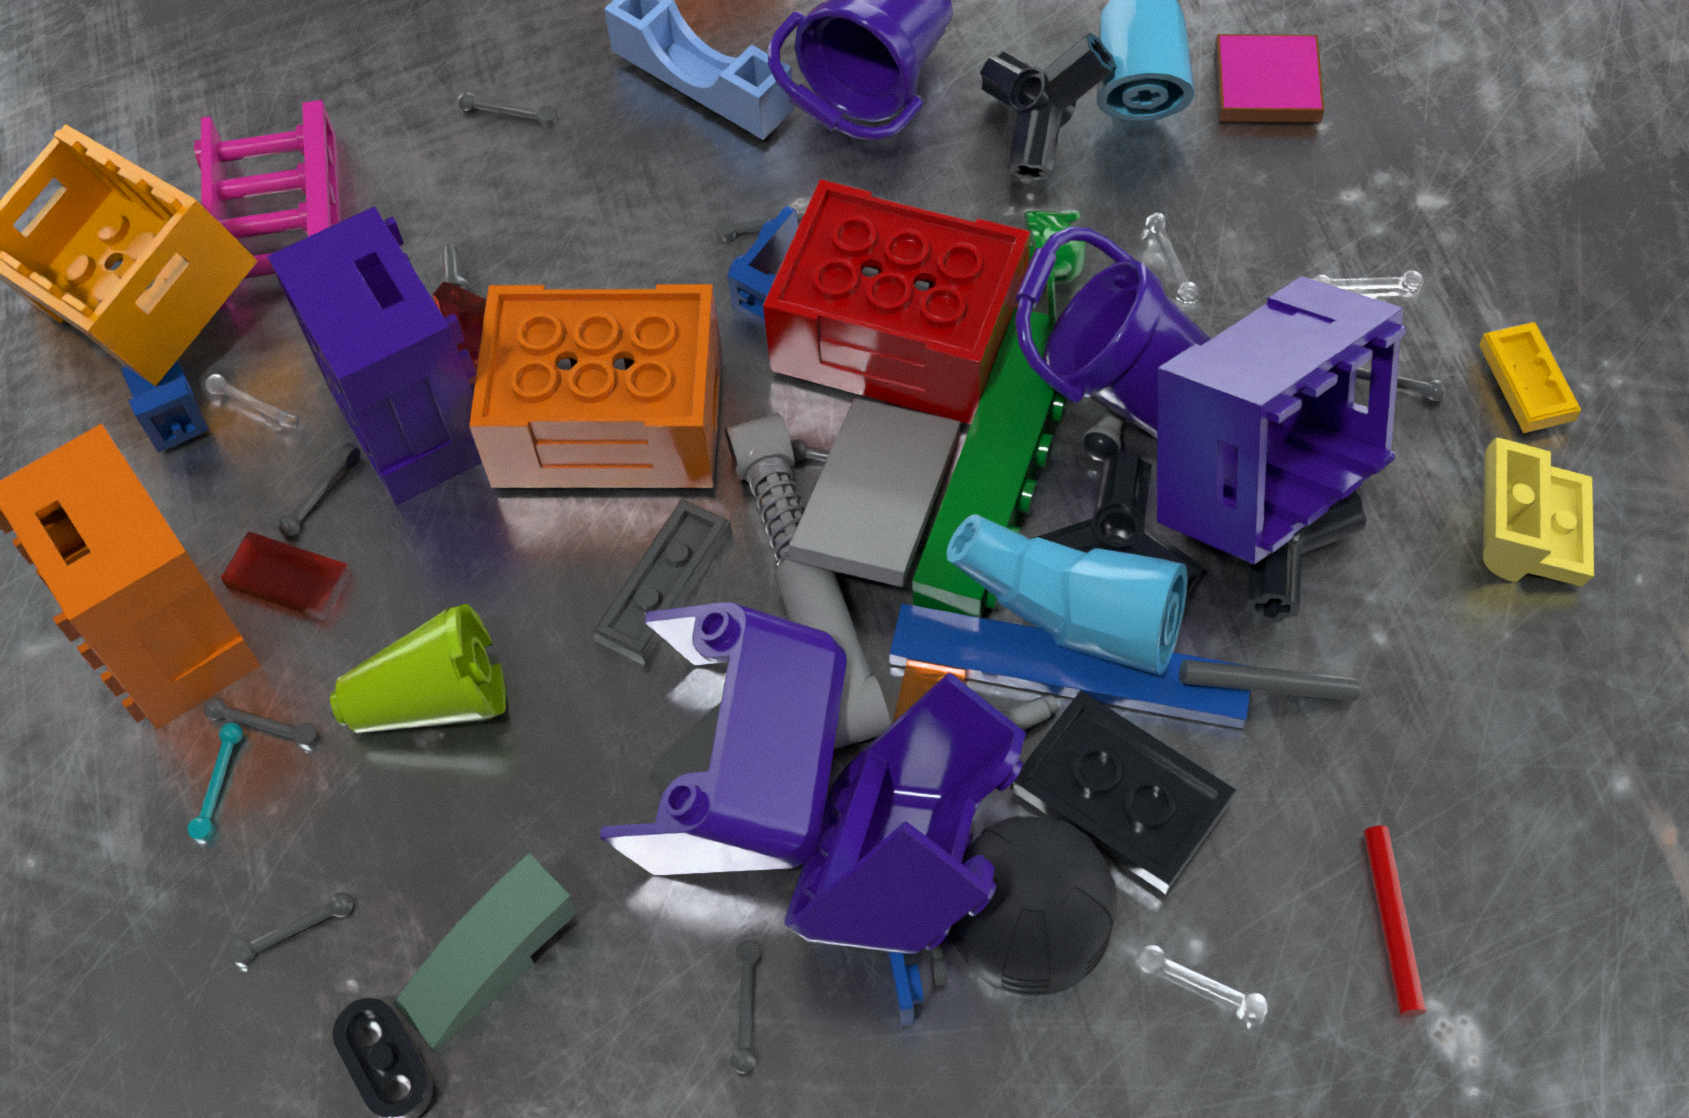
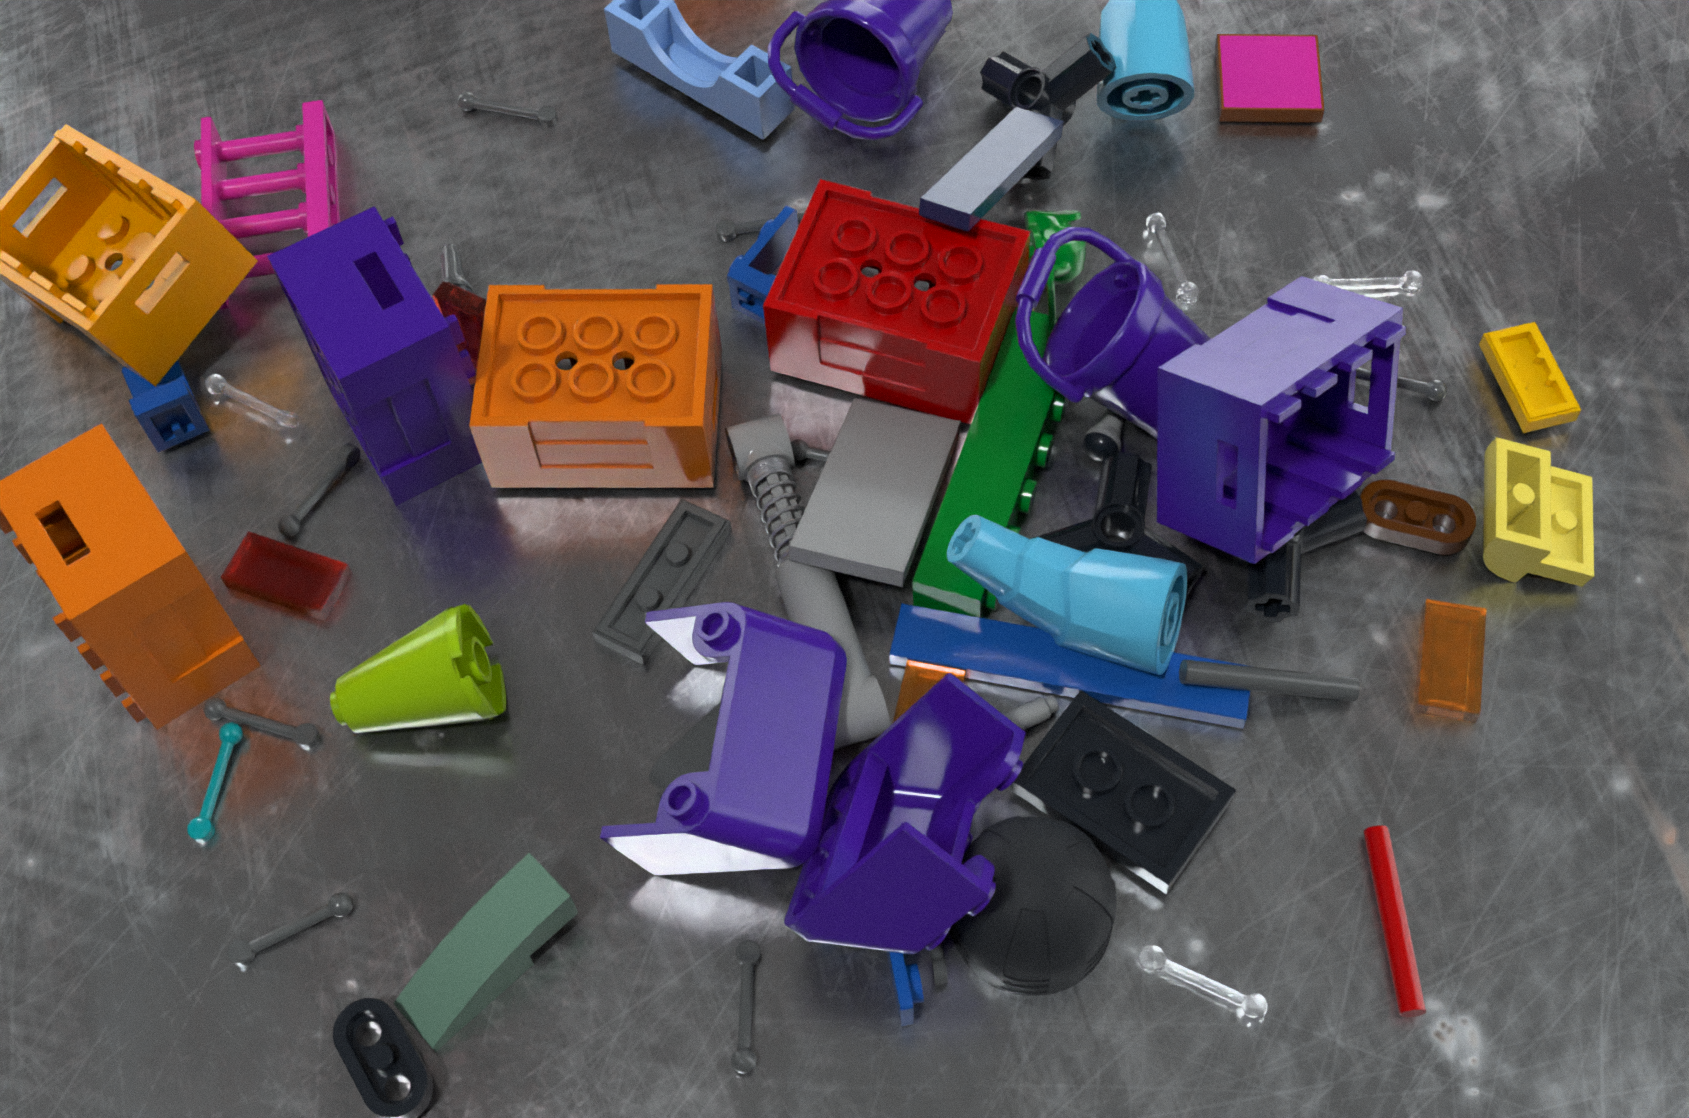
none -> tile [919,107,1064,232]
none -> reddish brown plate [1360,479,1476,555]
none -> clear orange tile [1414,599,1487,723]

